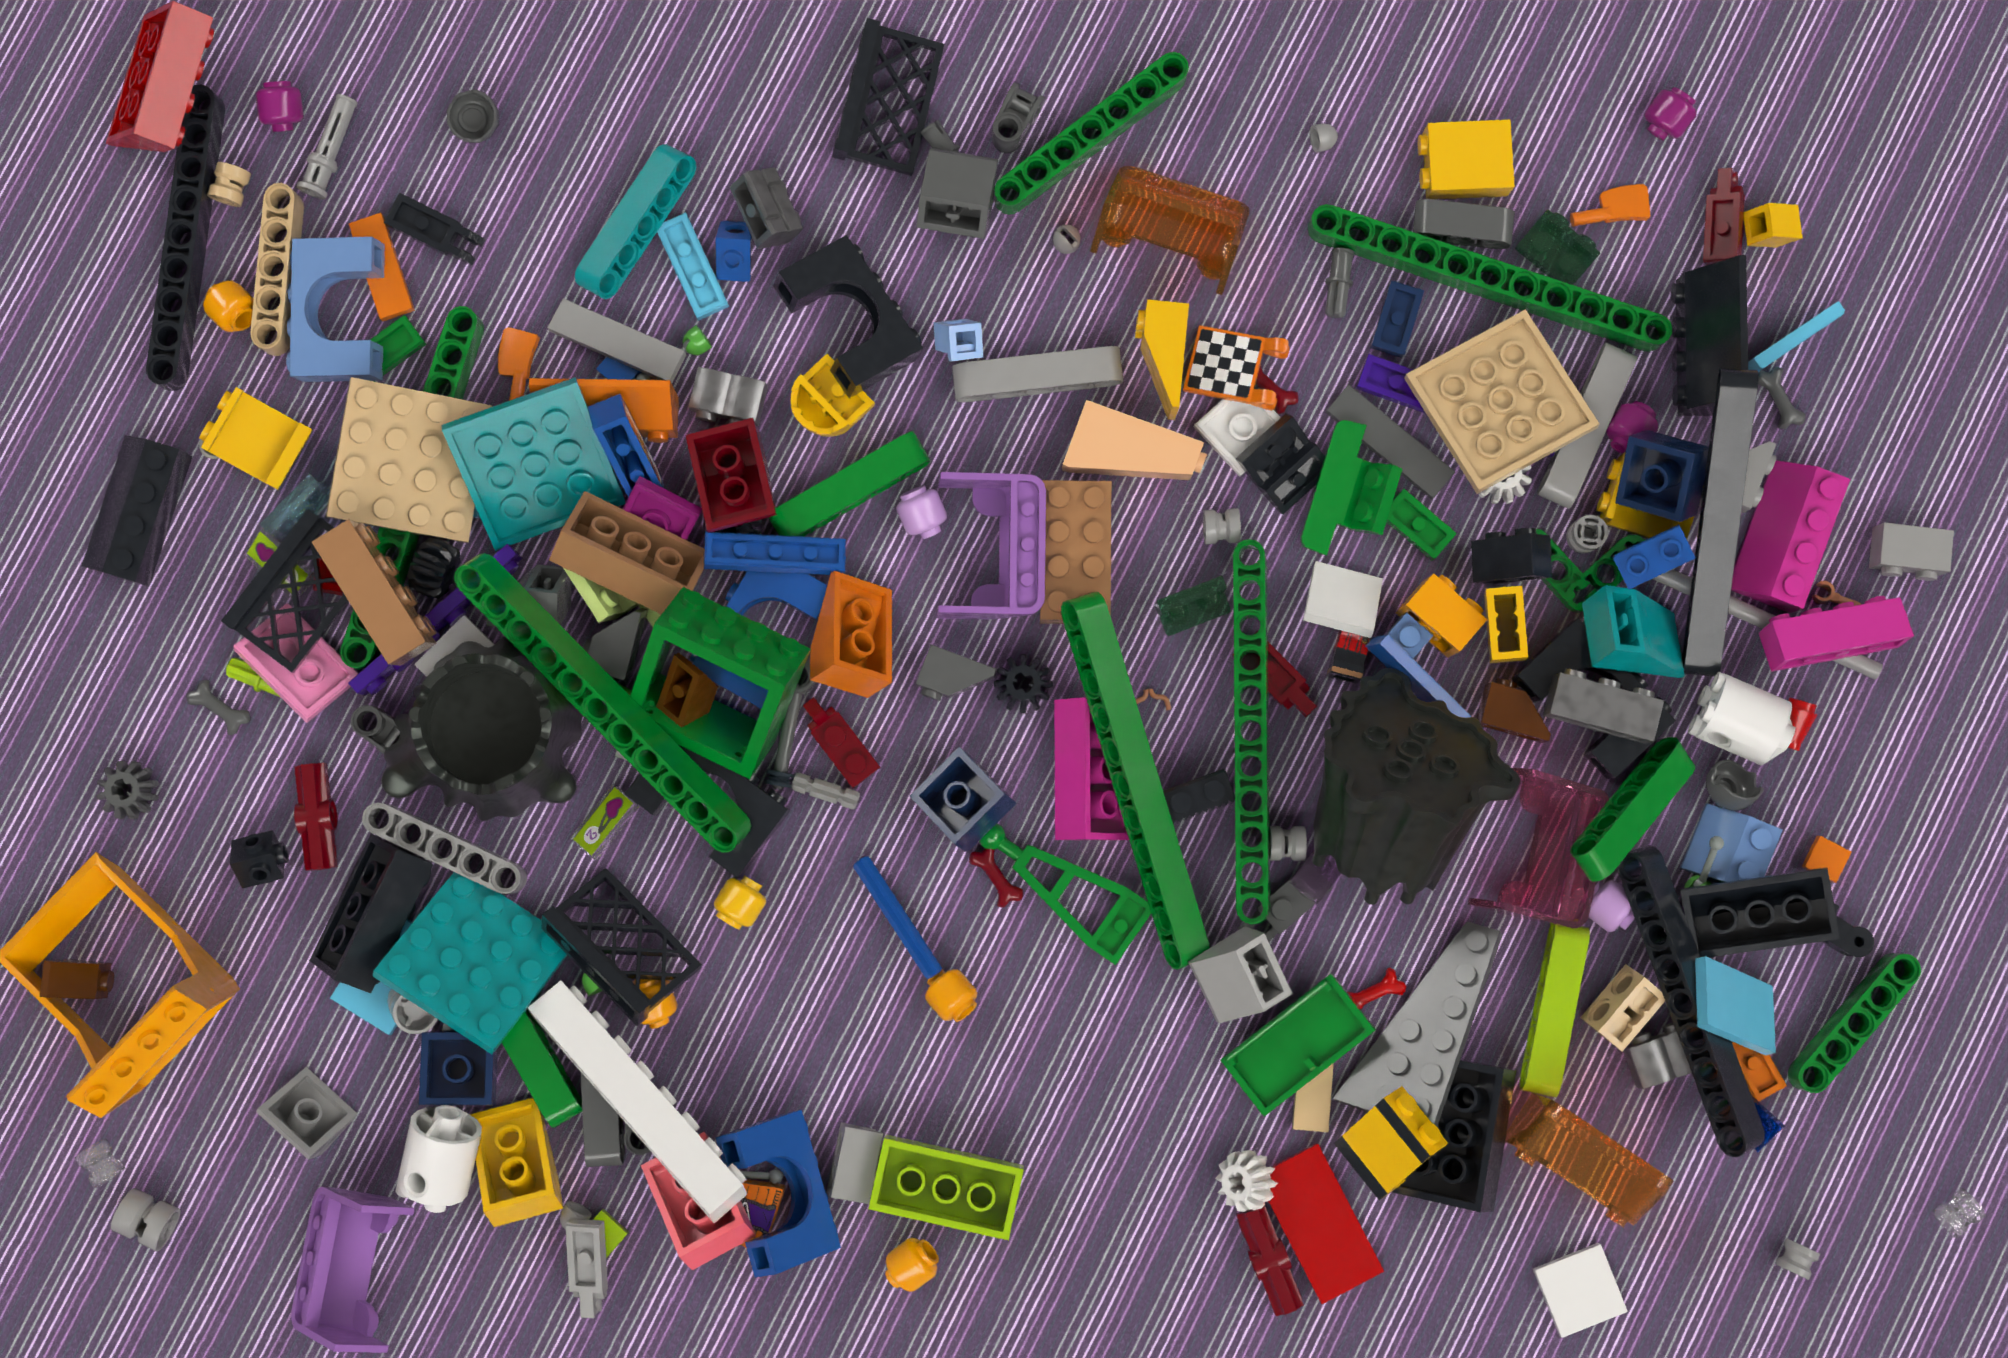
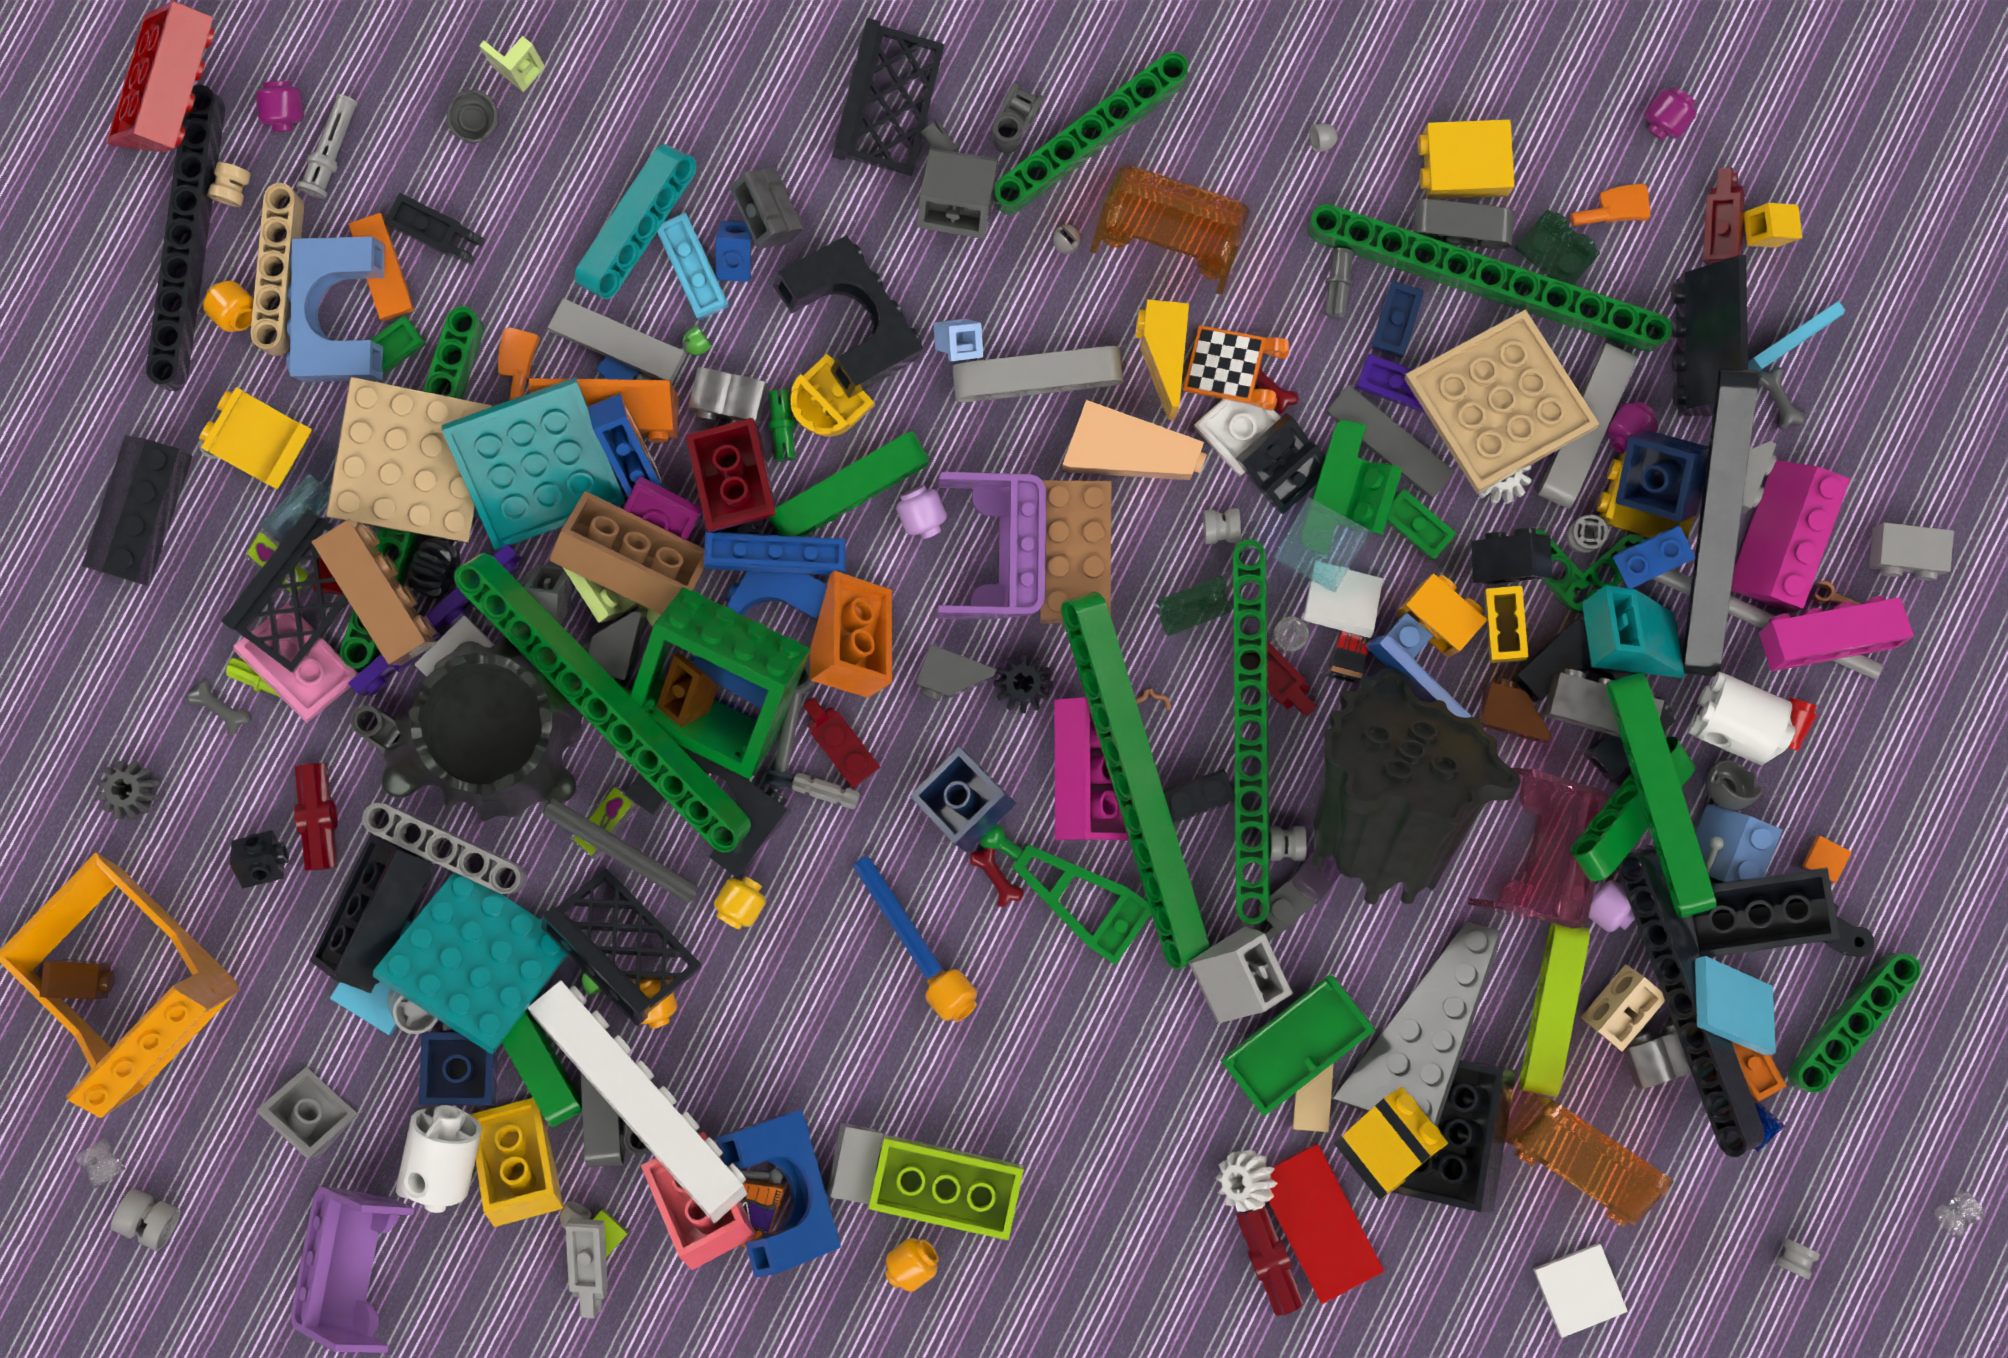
red piece [1347,967,1406,1009] -> none
none -> yellowish green panel [479,36,545,93]
none -> dark grey axle [543,798,698,903]
none -> green pin [768,389,797,462]
none -> clear wheel [1271,616,1309,654]
none -> clear light blue tile [1273,497,1370,593]
none -> green beam [1606,672,1717,919]

